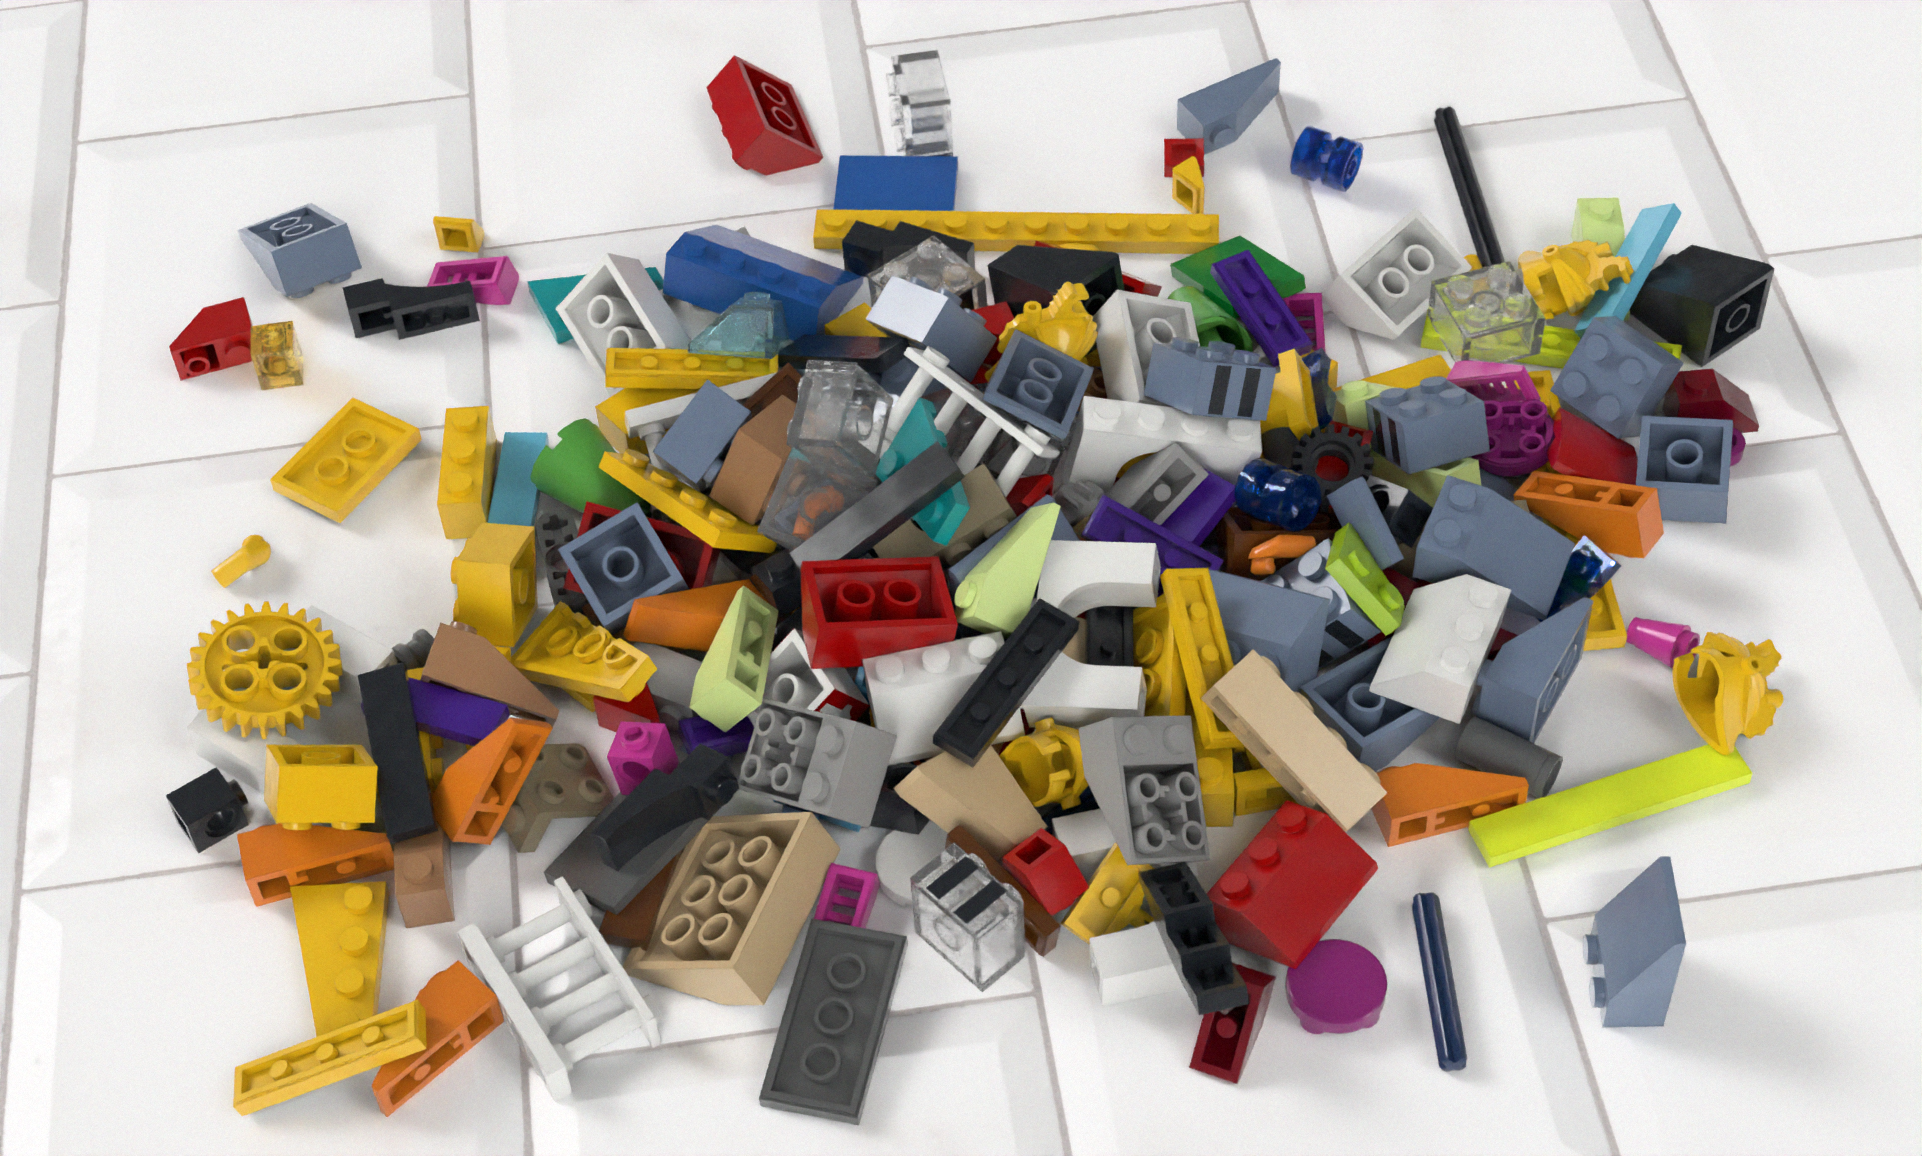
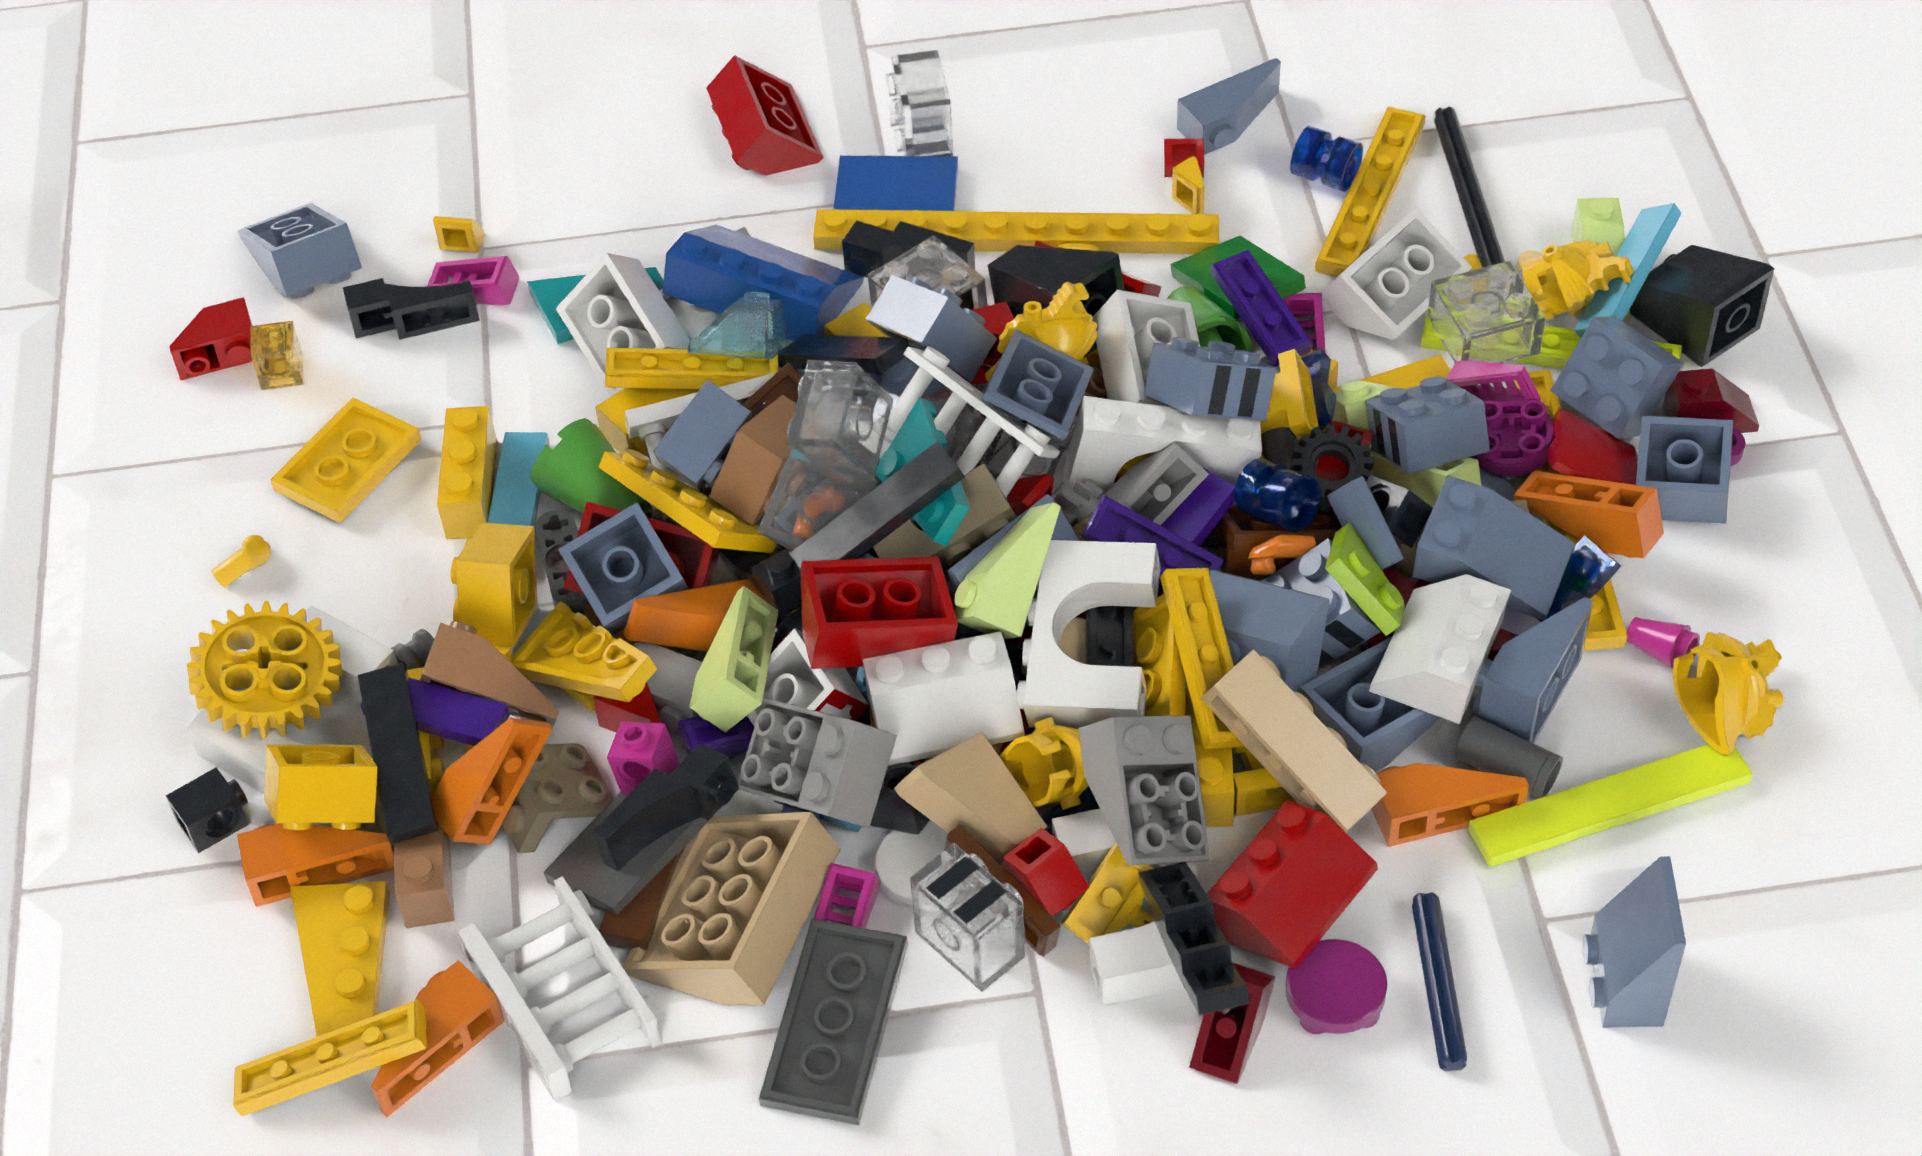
black tile [933,598,1080,767] -> none
none -> yellow tile [1315,107,1426,277]

